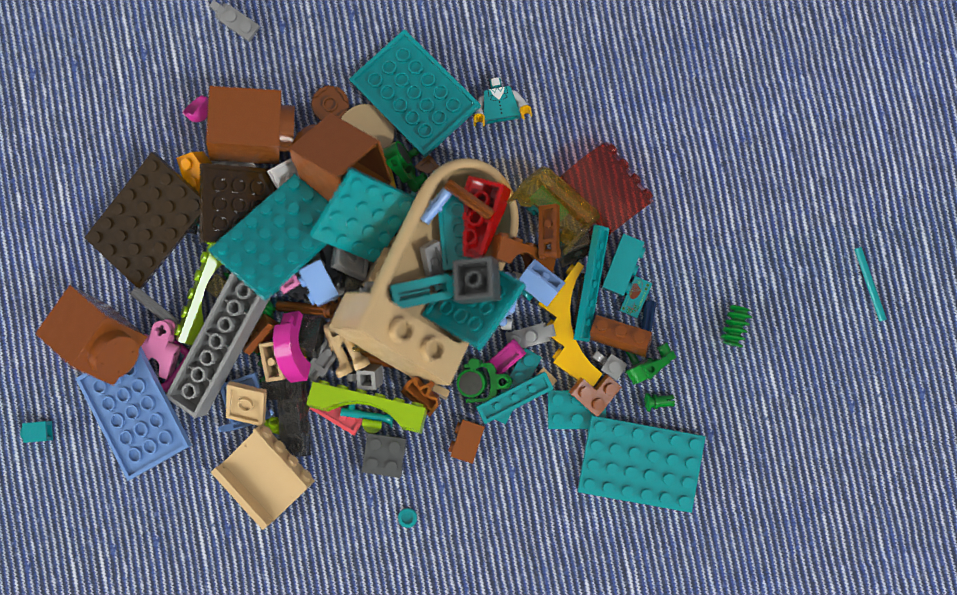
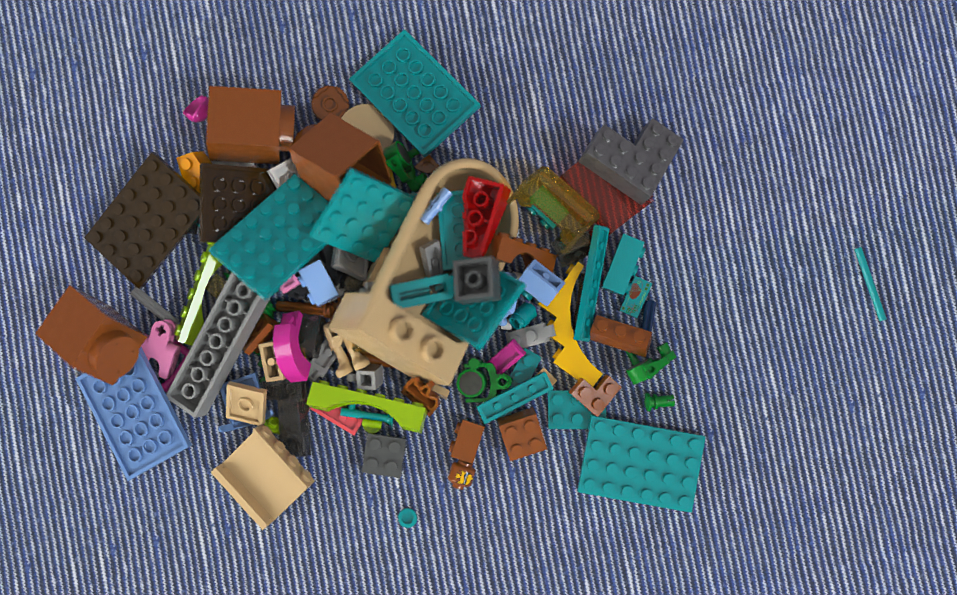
teal brick [20,421,53,443] -> none
light grey hinge [209,0,260,42] -> none
dark orange axle [444,180,494,219] -> none
teal torso [473,78,532,126] -> none
dark orange plate [538,204,561,260] -> none
light grey brick [591,351,627,381] -> none
green piece [720,305,752,348] -> none
none -> dark orange head [448,460,476,490]
none -> dark orange brick [497,407,547,462]
none -> teal brick [509,302,537,330]
none -> flat silver brick [578,118,684,205]

